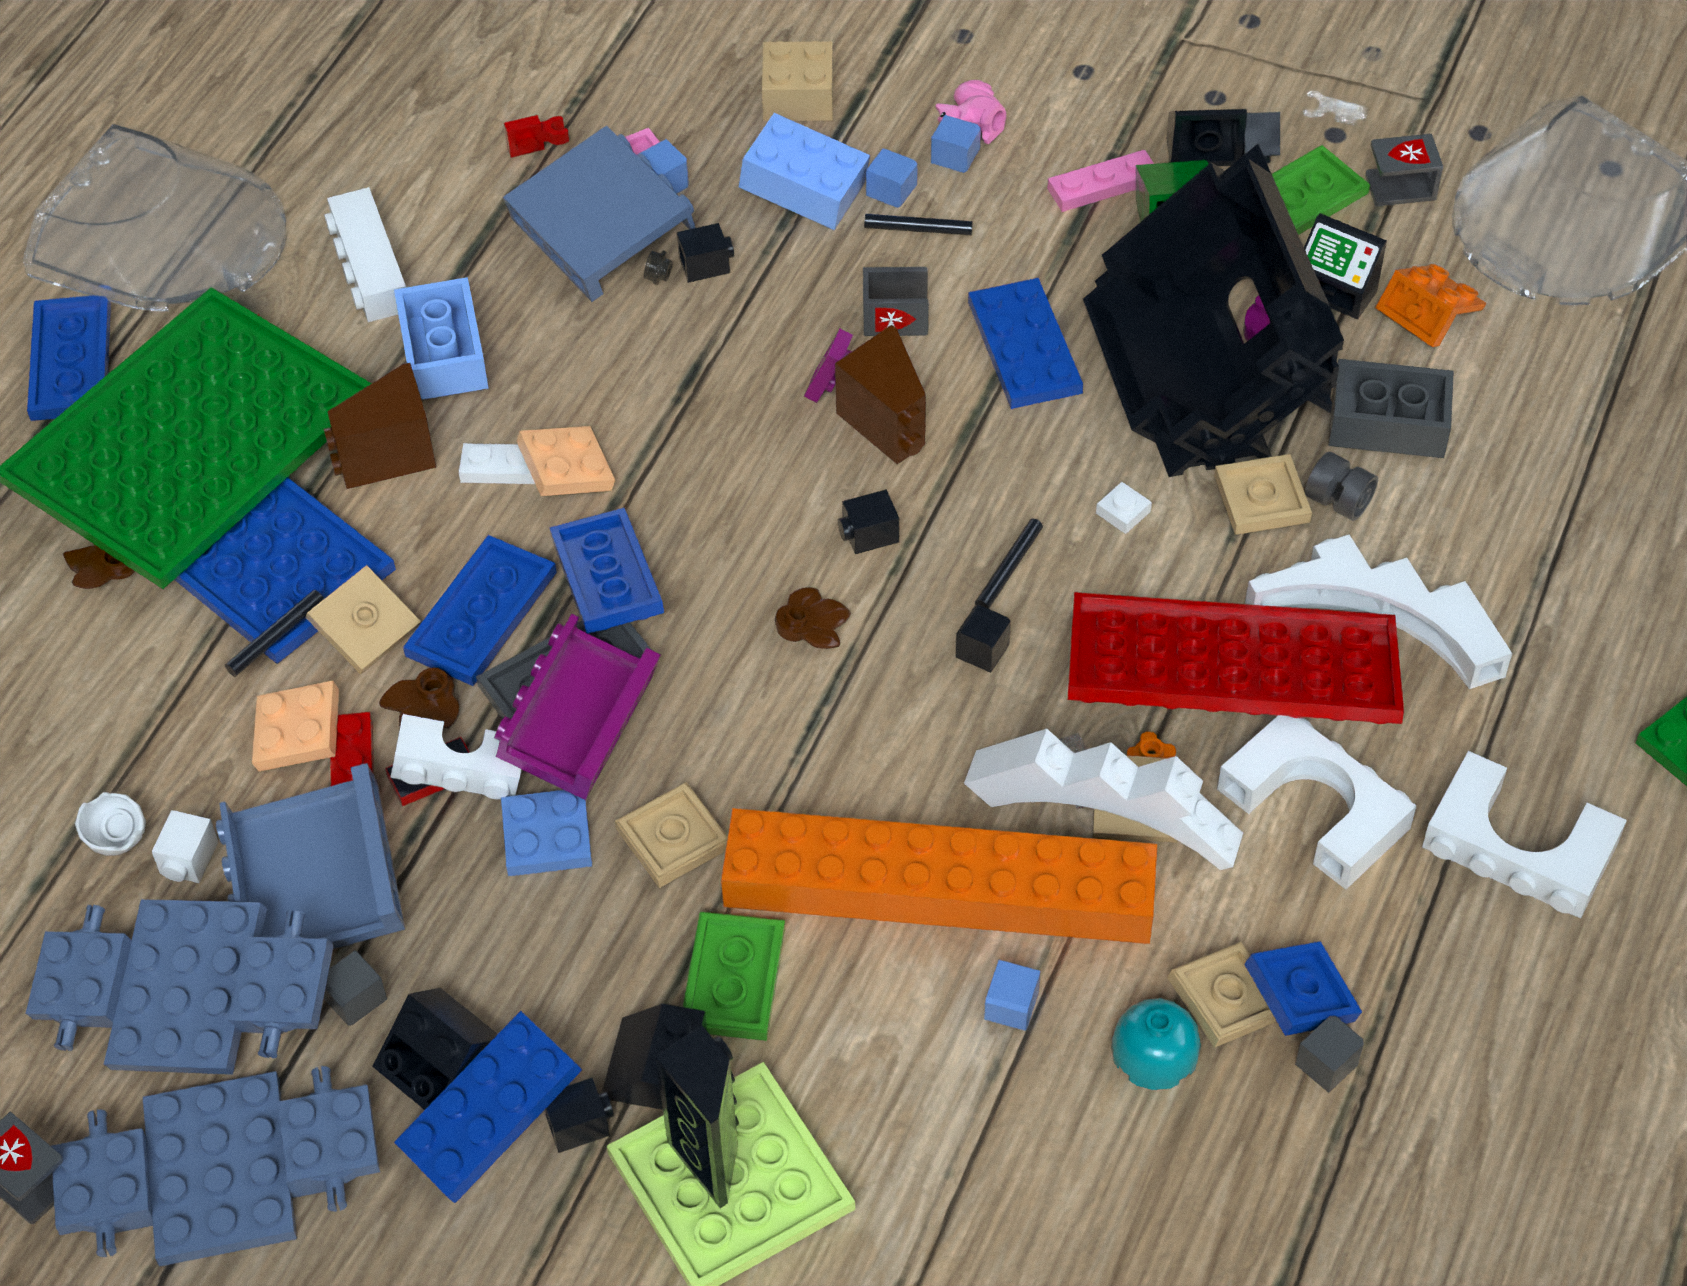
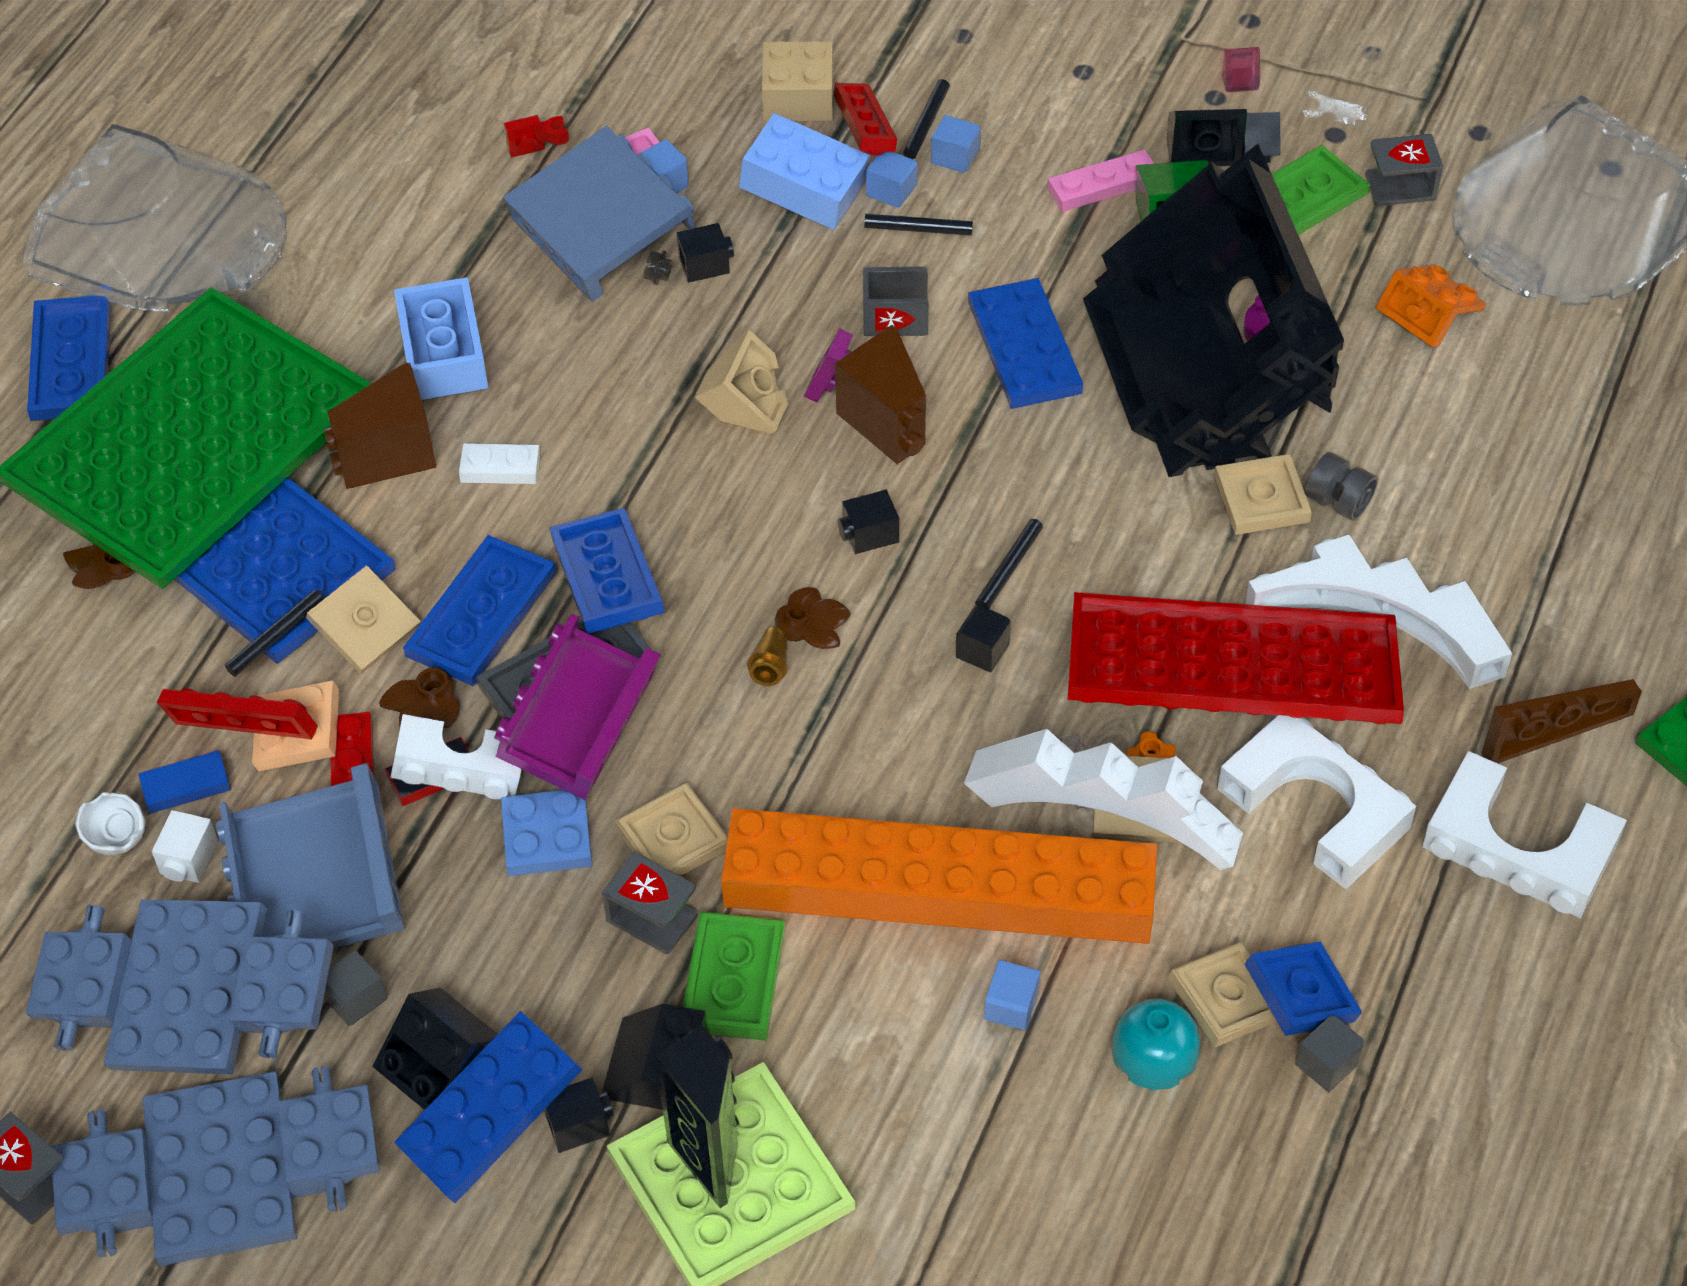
white brick [324,187,406,322] -> none
light nougat plate [516,426,615,496] -> none
bright pink animal [936,80,1006,144] -> none
white plate [1096,482,1152,534] -> none
slope [1304,213,1387,320] -> none
dark grey brick [1329,359,1454,458] -> none
none -> blue tile [138,750,231,814]
none -> red plate [156,688,318,740]
none -> piece [602,852,698,954]
none -> tan slope [695,330,788,434]
none -> pearl gold cone [747,627,787,686]
none -> red plate [834,83,897,155]
none -> black bar [903,79,950,159]
none -> clear pink slope [1222,47,1260,92]
none -> reddish brown wing [1481,679,1642,764]

